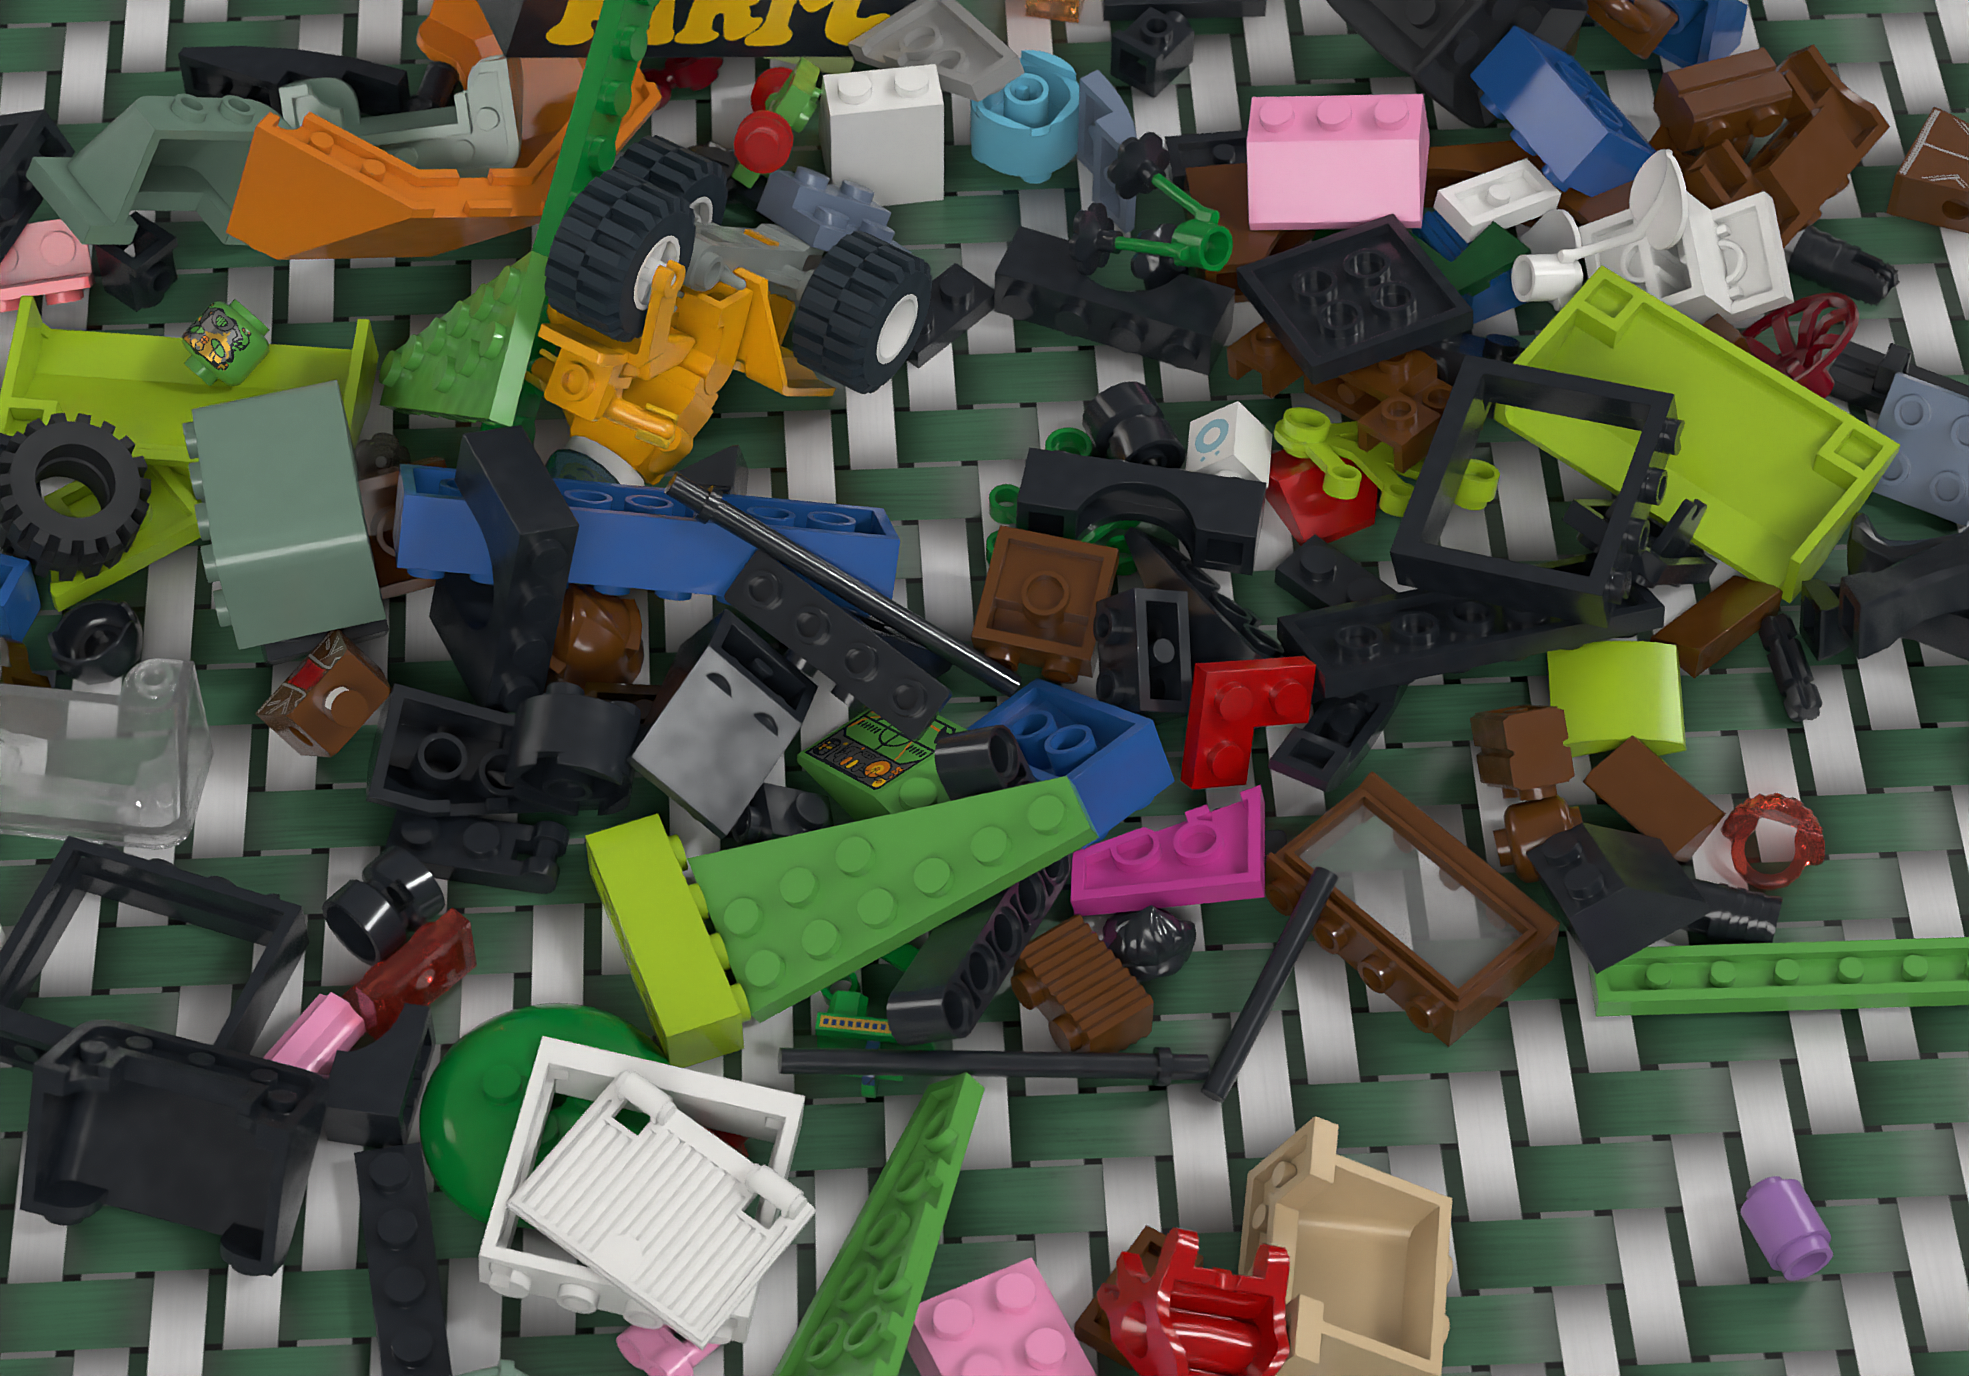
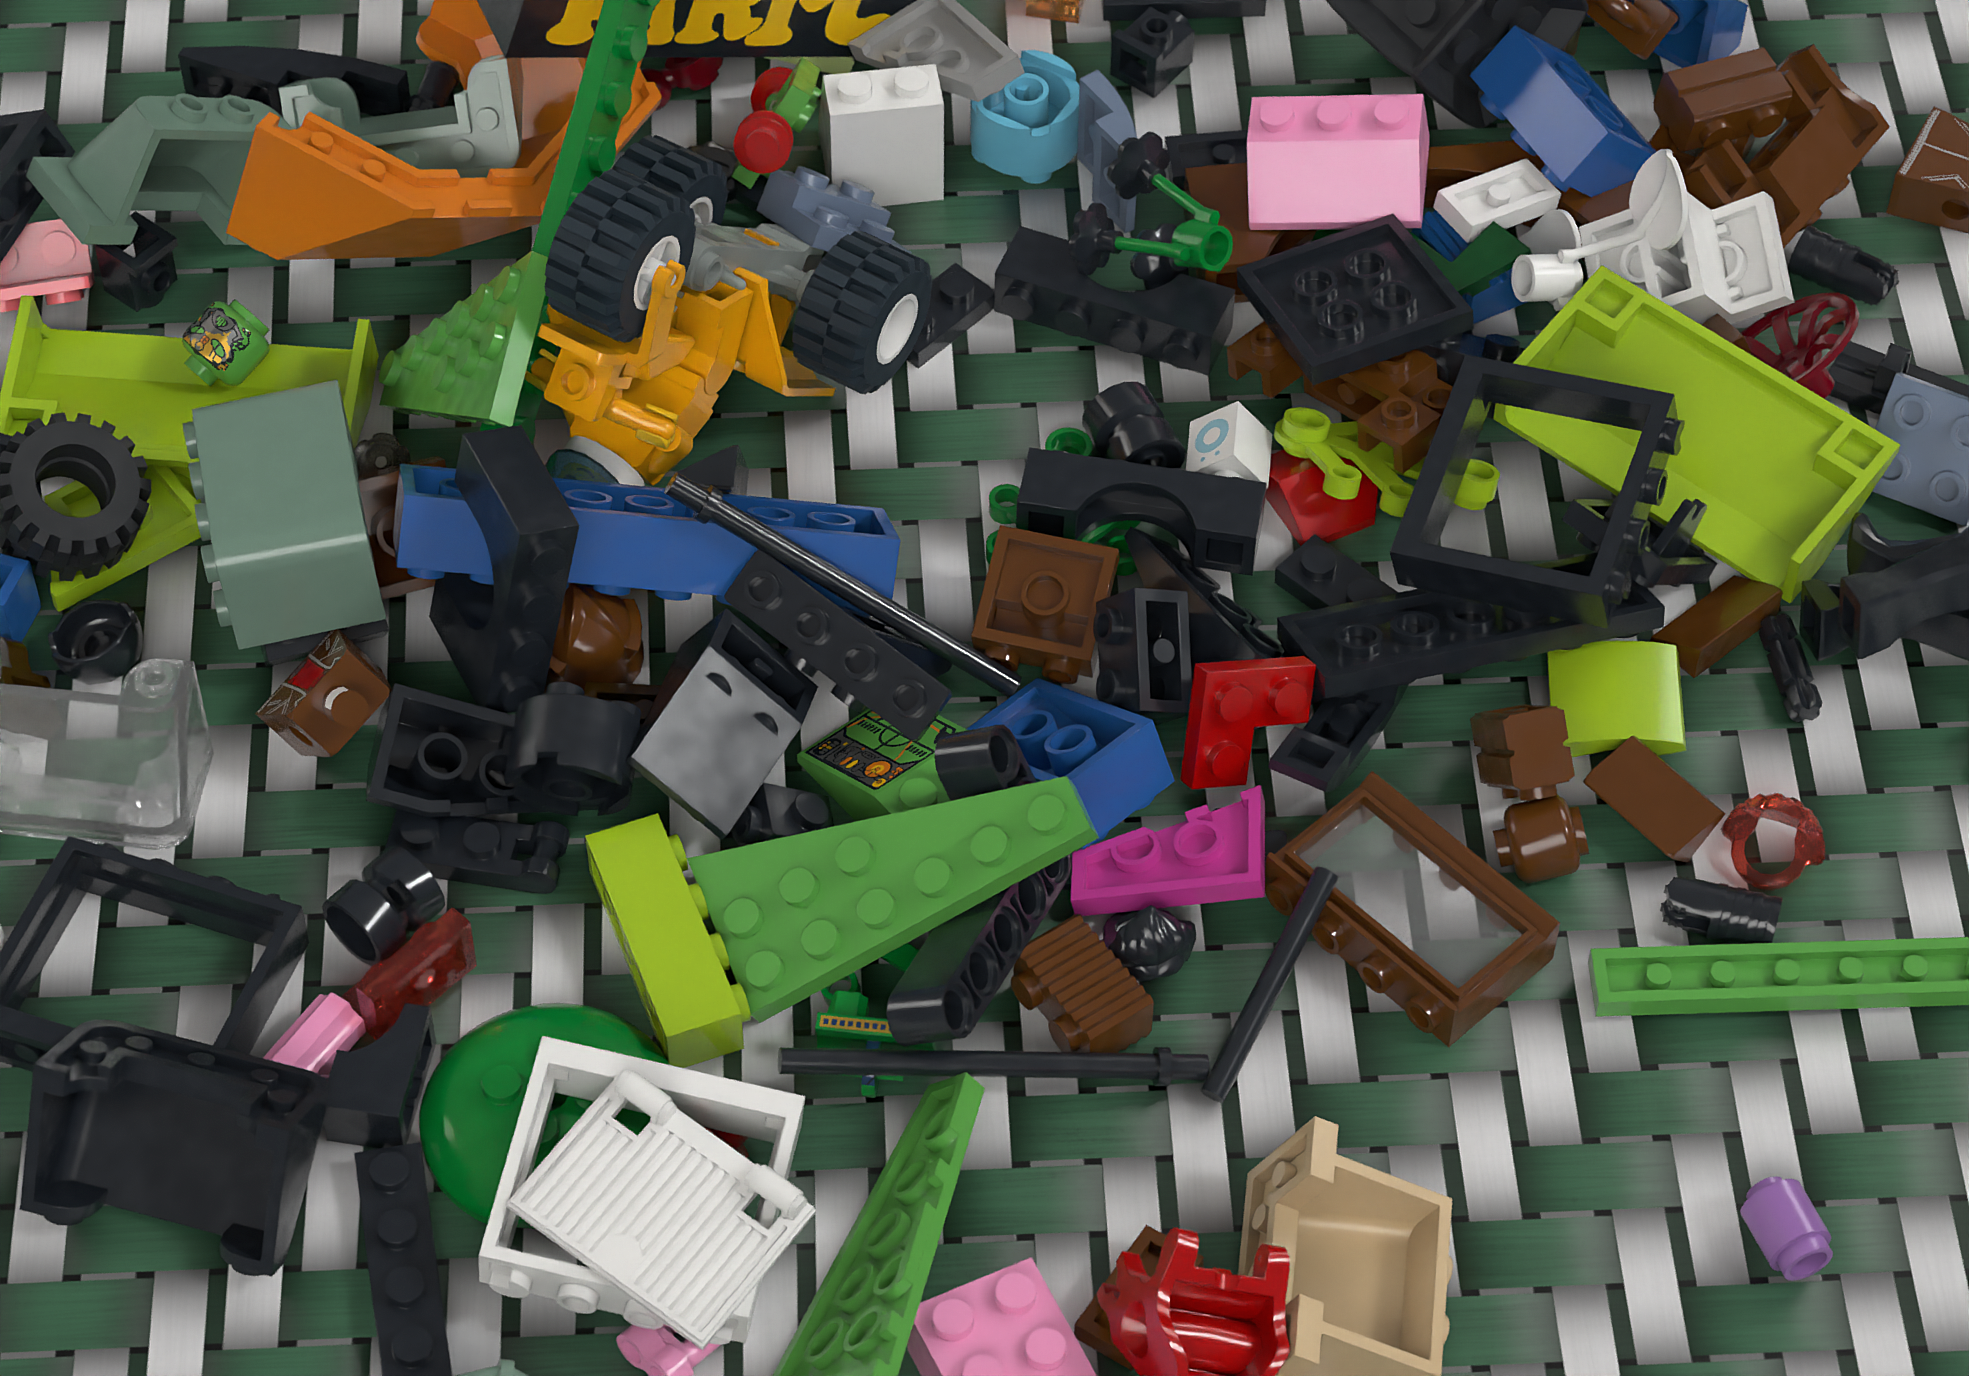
black slope [1526,823,1711,974] -> none

